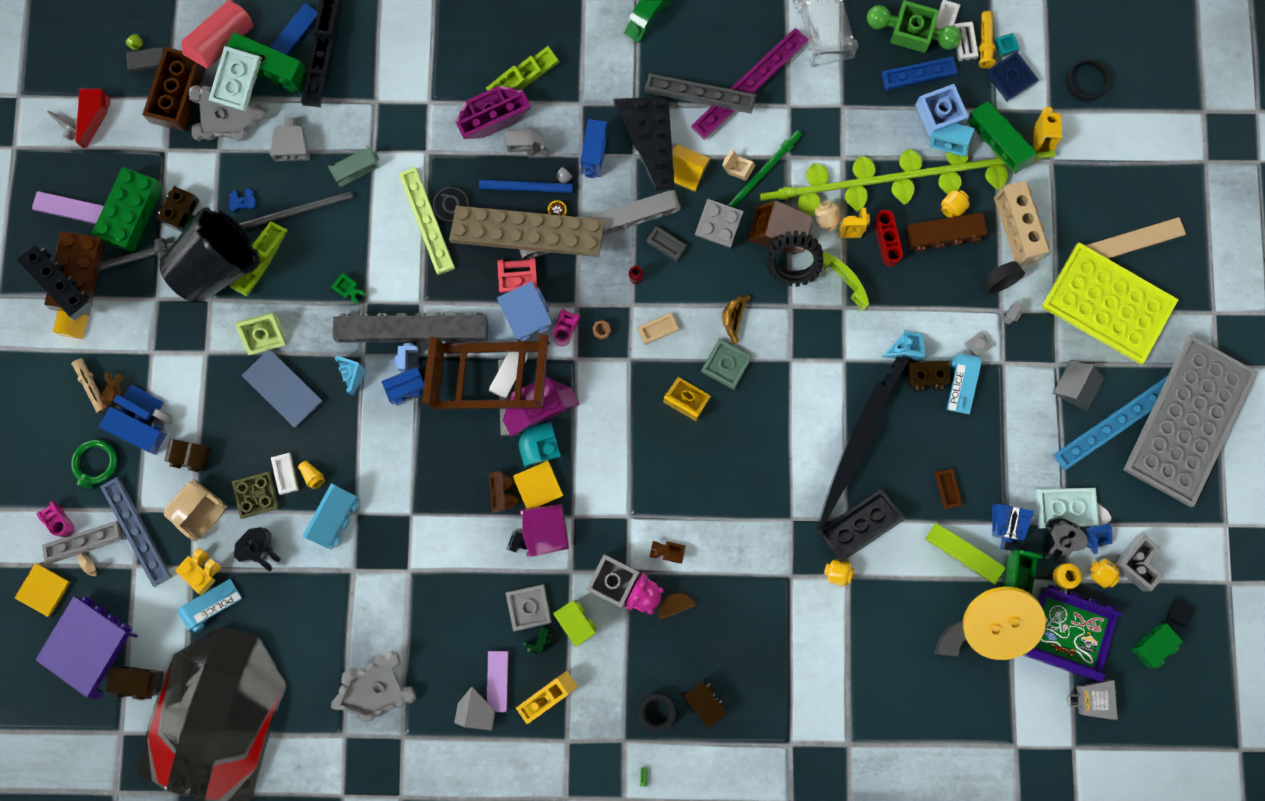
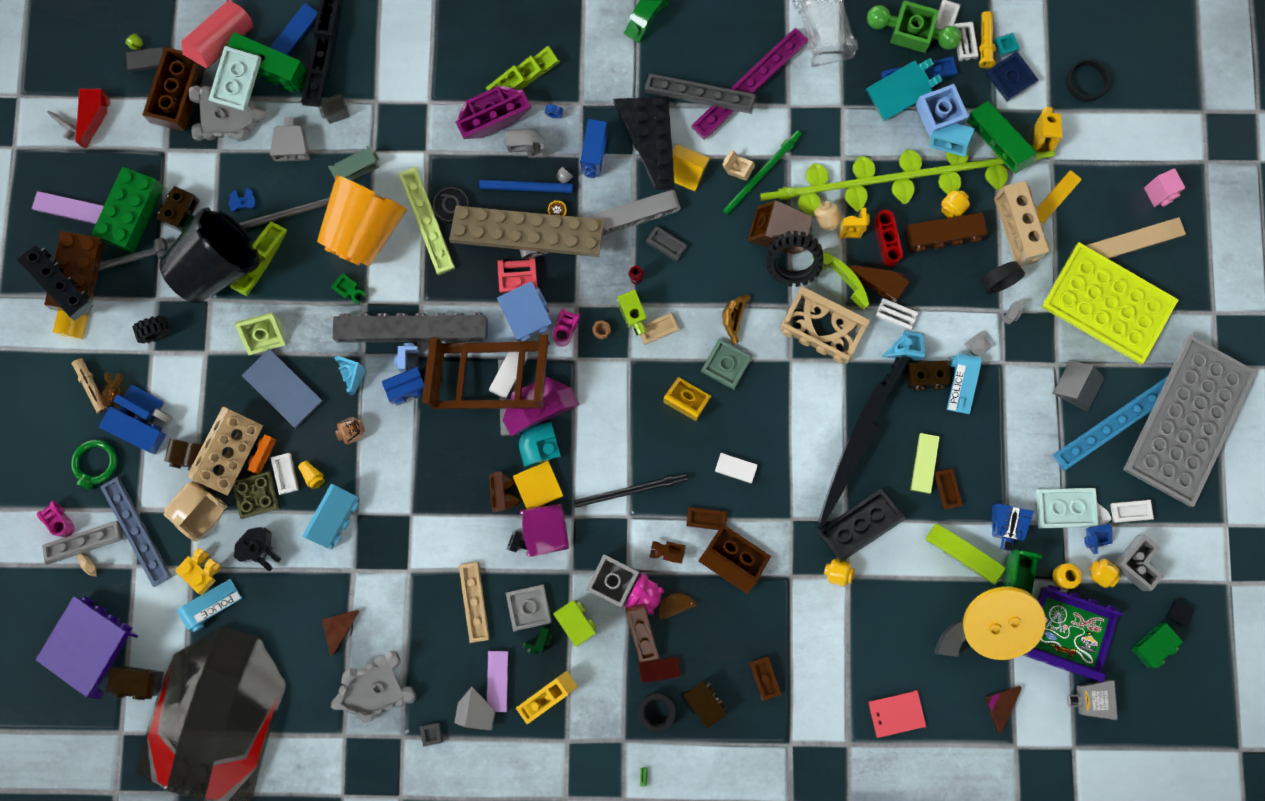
yellow tile [15,563,71,617] -> none
light grey brick [695,199,743,249] -> none
black hinge [1043,517,1089,564] -> none
none -> black tyre [132,316,172,344]
none -> tan brick [187,407,263,496]
none -> orange plate [248,434,276,474]
none -> light orange cone [317,175,407,267]
none -> clear smoke brick [319,94,350,124]
none -> copper tile [322,610,359,655]
none -> medium nougat head [335,417,365,445]
none -> dark grey tile [420,722,443,747]
none -> tan tile [459,562,490,643]
none -> blue tile [544,104,564,119]
none -> black bar [573,474,688,508]
none -> lime torso [616,289,647,336]
none -> reddish brown tile [625,604,659,663]
none -> clear red tile [638,657,680,683]
none -> reddish brown tile [686,507,727,530]
none -> reddish brown slope [698,524,771,594]
none -> white tile [715,453,757,484]
none -> reddish brown plate [749,656,782,701]
none -> tan fence [779,286,870,364]
none -> reddish brown slope [850,265,909,303]
none -> teal tile [866,58,943,121]
none -> coral container [868,690,926,738]
none -> white tile [875,298,918,331]
none -> yellowish green tile [911,433,939,494]
none -> copper tile [985,686,1022,733]
none -> yellow sticker [1037,170,1082,224]
none -> white tile [1110,500,1154,523]
none -> bright pink brick [1144,168,1185,207]

